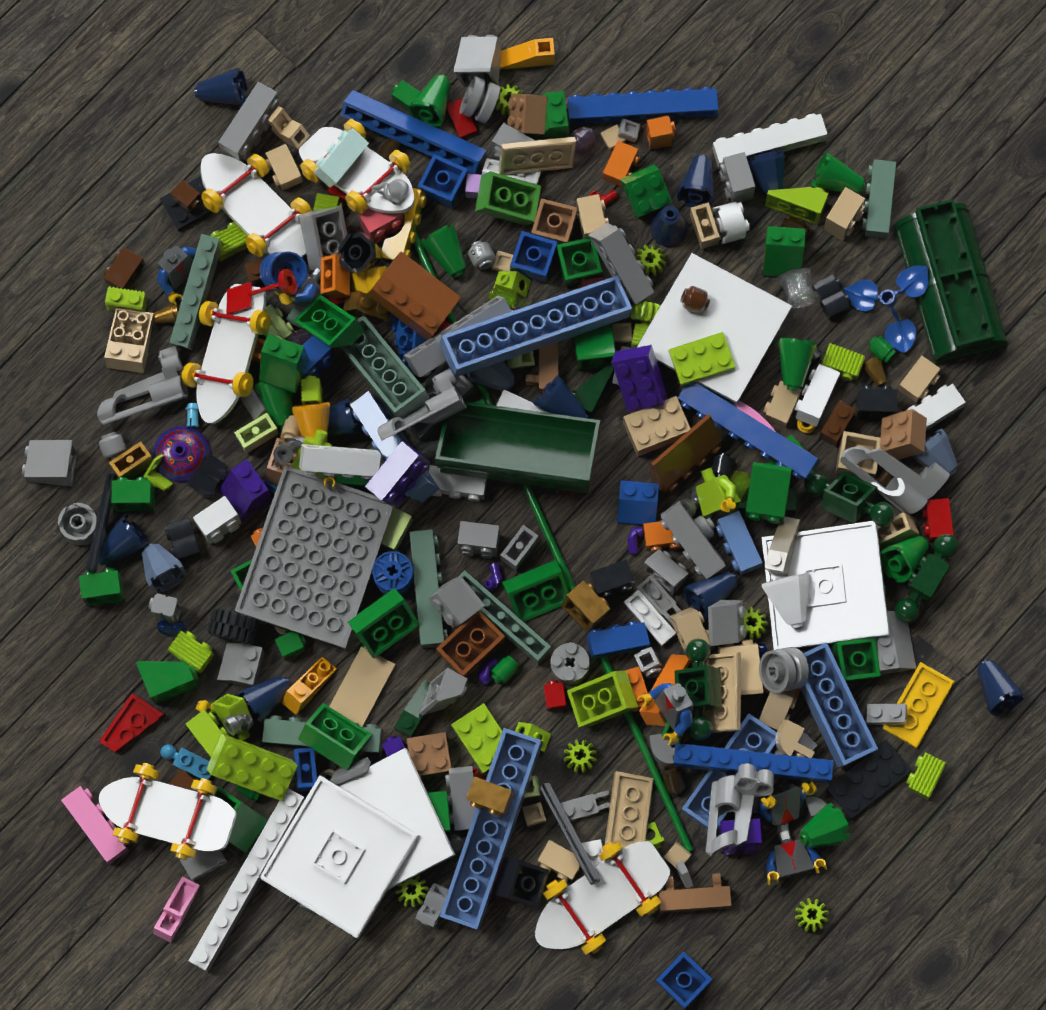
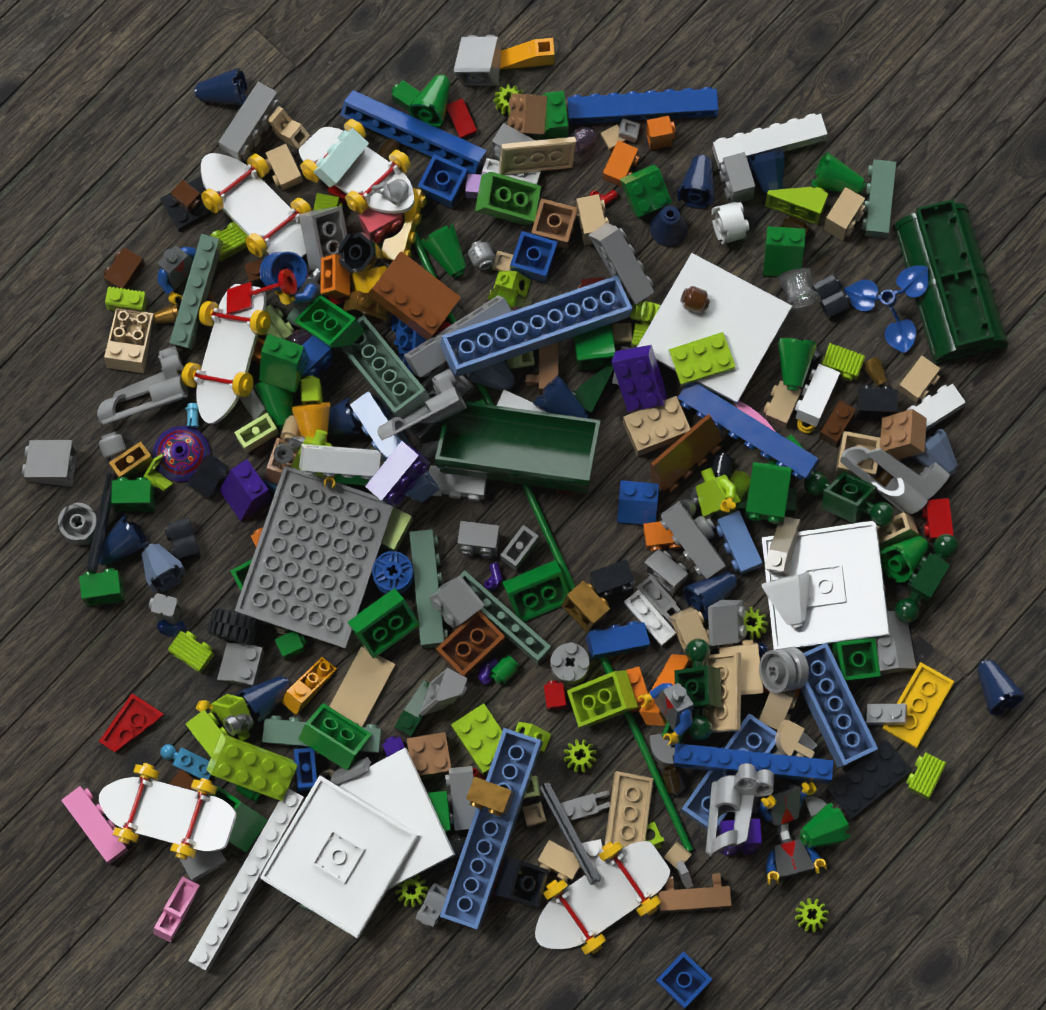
green slope [136,661,199,705] -> none
white brick [193,496,241,544] -> none
light grey wheel [460,76,500,124] -> none
green brick [557,238,602,287] -> none
dark purple arm [627,526,643,554] -> none
light grey brick [634,647,663,679] -> none
lime gear [635,244,666,277] -> none
tan brick [690,203,720,249] -> none
green brick [868,336,896,363] -> none

